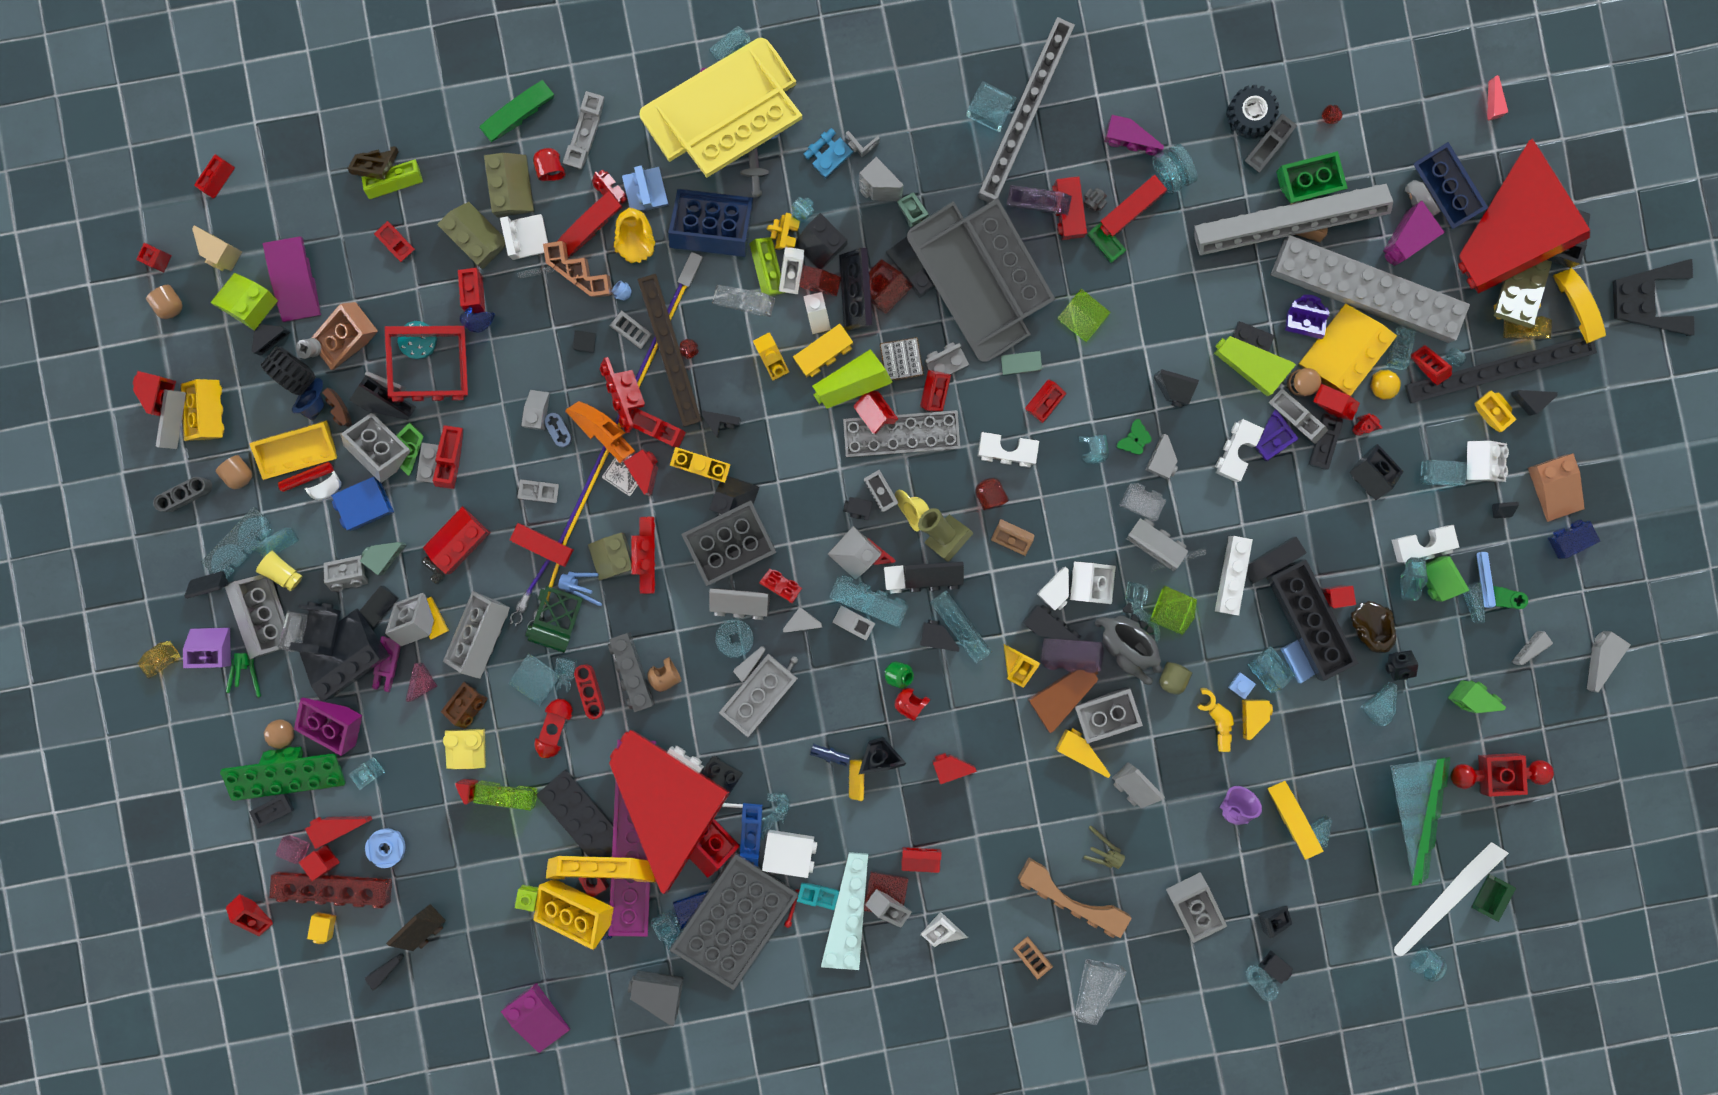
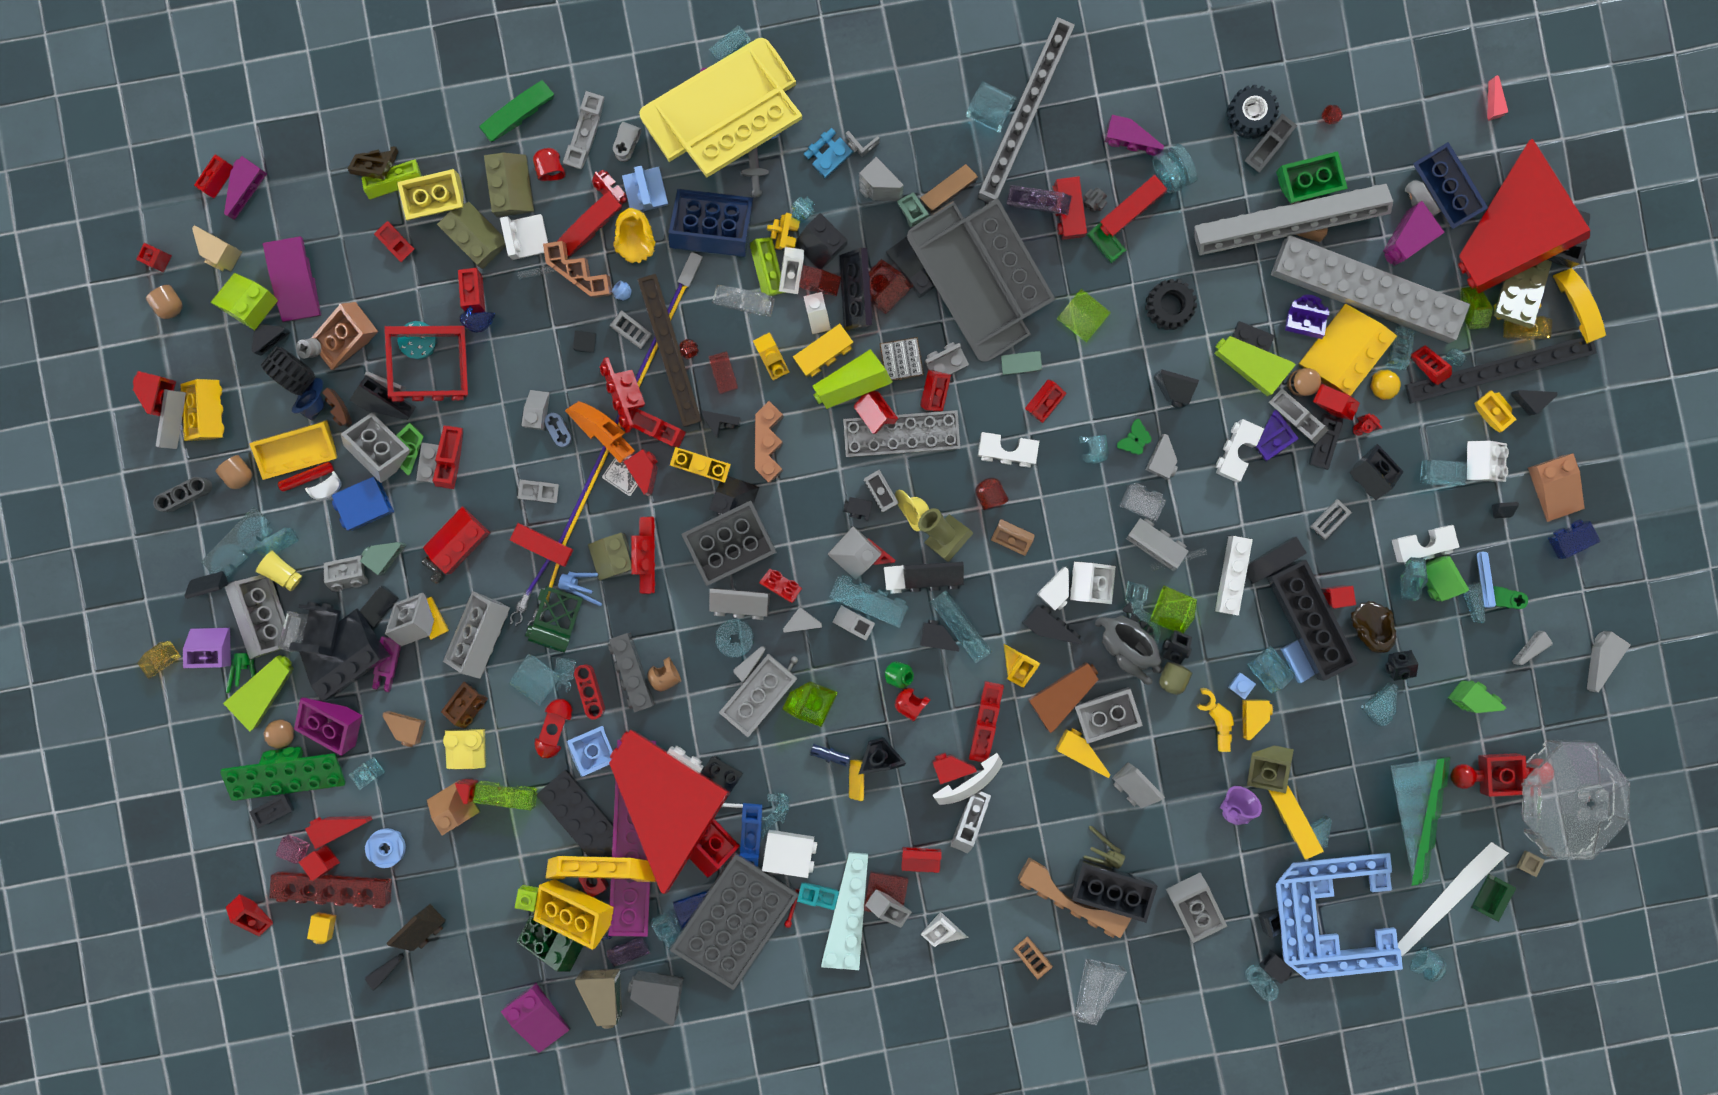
clear pink slope [406,662,437,702] -> none
clear purple brick [1041,638,1104,673] -> none
black wing [1613,259,1695,336] -> none
none -> lime slope [223,655,294,732]
none -> magenta slope [224,156,267,220]
none -> medium nougat slope [383,711,426,747]
none -> light yellow slope [397,169,464,220]
none -> medium nougat slope [427,780,480,835]
none -> dark green slope [517,911,584,972]
none -> light blue slope [566,726,613,777]
none -> dark tan slope [575,969,622,1029]
none -> clear purple plate [606,937,650,967]
none -> light grey piece [613,122,641,162]
none -> clear red plate [709,351,738,394]
none -> nougat brick [755,401,784,483]
none -> clear neon green slope [782,681,838,727]
none -> medium nougat slope [920,164,978,214]
none -> white slope [933,753,1003,805]
none -> light grey slope [950,791,991,853]
none -> red slope [969,681,1004,762]
none -> black slope [1071,859,1157,923]
none -> black tyre [1145,279,1197,330]
none -> black brick [1162,630,1192,665]
none -> olive slope [1247,746,1294,793]
none -> light blue slope [1276,853,1403,979]
none -> light grey tile [1310,499,1352,540]
none -> clear neon green slope [1461,287,1493,329]
none -> dark tan plate [1517,850,1545,877]
none -> clear windscreen [1521,740,1630,860]

